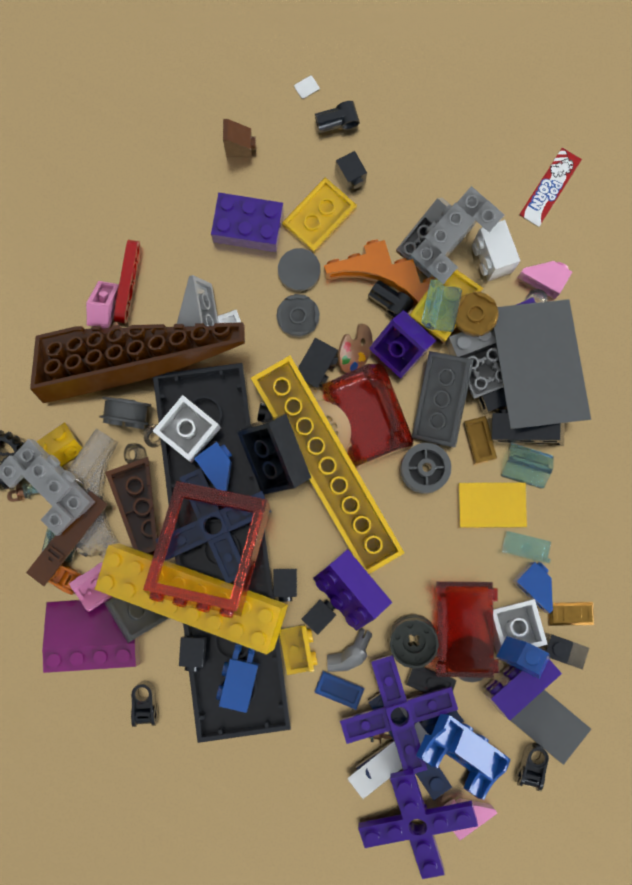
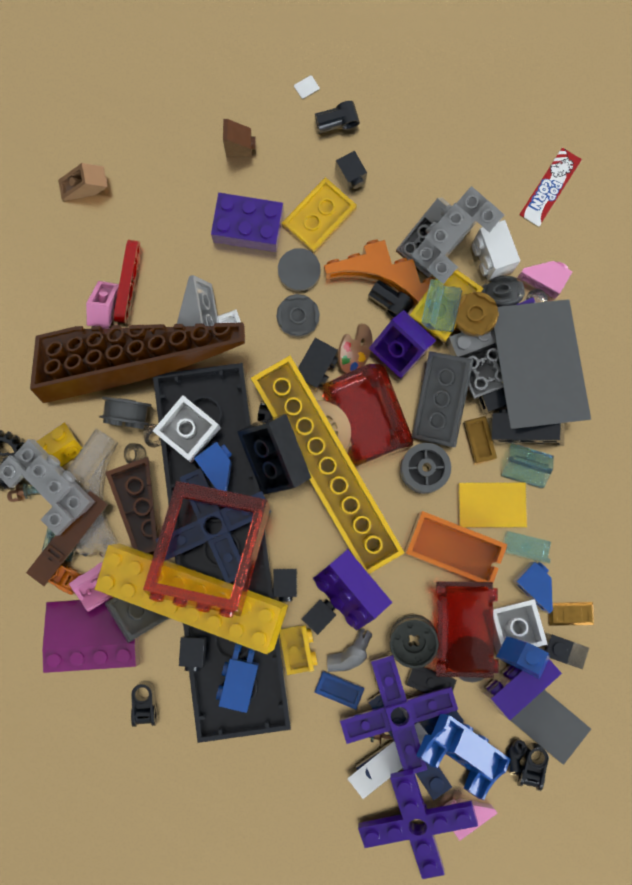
none -> medium nougat slope [58,163,107,201]
none -> orange piece [404,511,507,587]
none -> dark grey tile [481,276,525,307]
none -> black arm [507,740,527,775]

